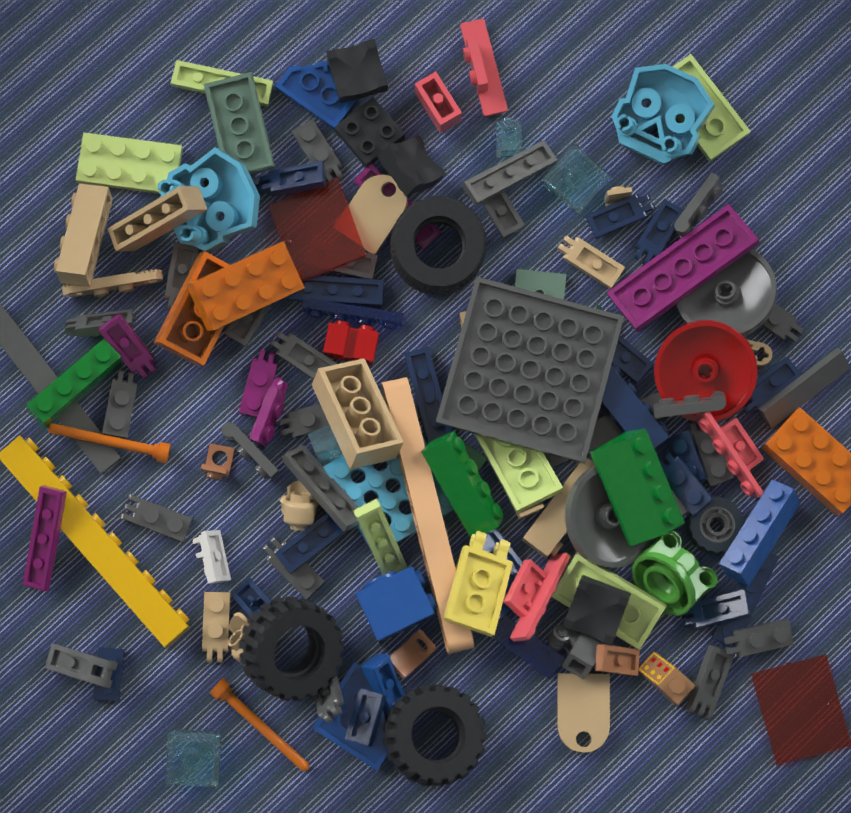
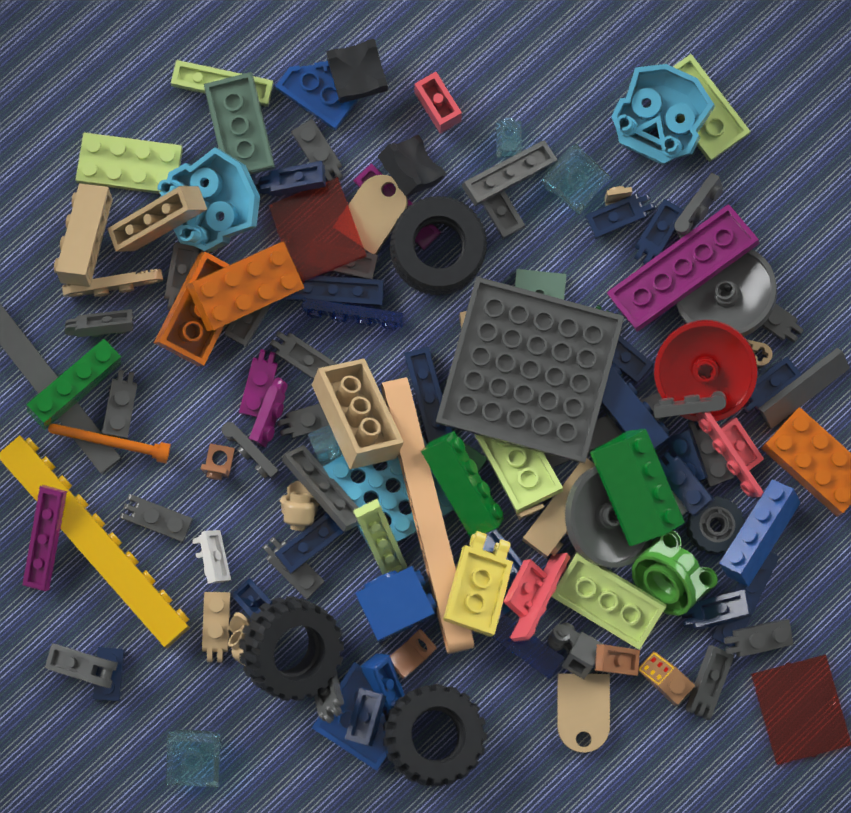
magenta hinge [99,313,157,378] -> none
orange piece [209,678,310,771] -> none
red brick [323,320,379,366] -> none
black brick [335,97,405,169] -> none
coral bracket [461,19,508,117] -> none
tan hinge [557,236,625,290] -> none
black brick [563,575,631,646] -> none

